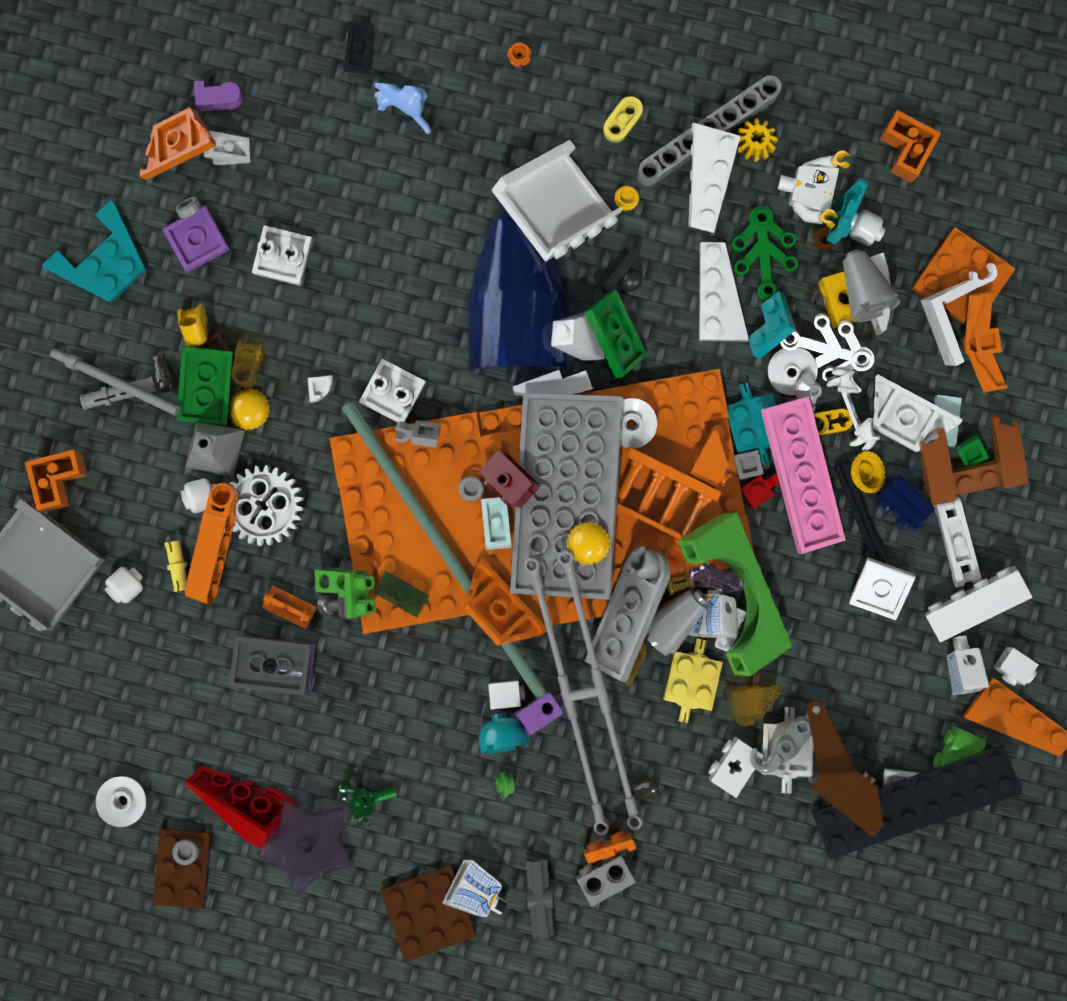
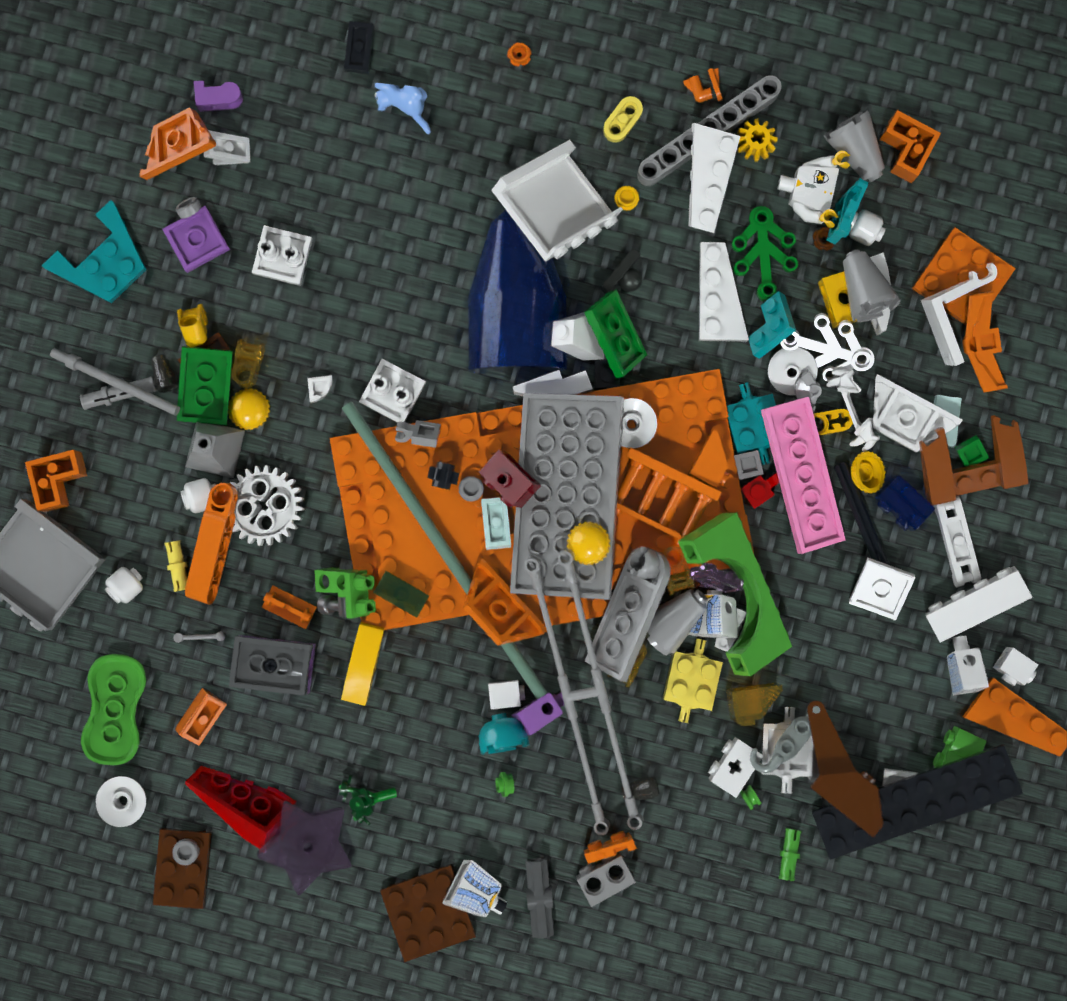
none -> bright green plate [81,654,146,765]
none -> light grey hinge [173,631,225,643]
none -> orange slope [175,688,227,746]
none -> yellow slope [341,622,385,706]
none -> black gear [427,461,459,490]
none -> orange piece [683,68,723,103]
none -> bright green bush [740,784,761,810]
none -> bright green pin [778,828,802,881]
none -> light grey cone [824,110,885,182]

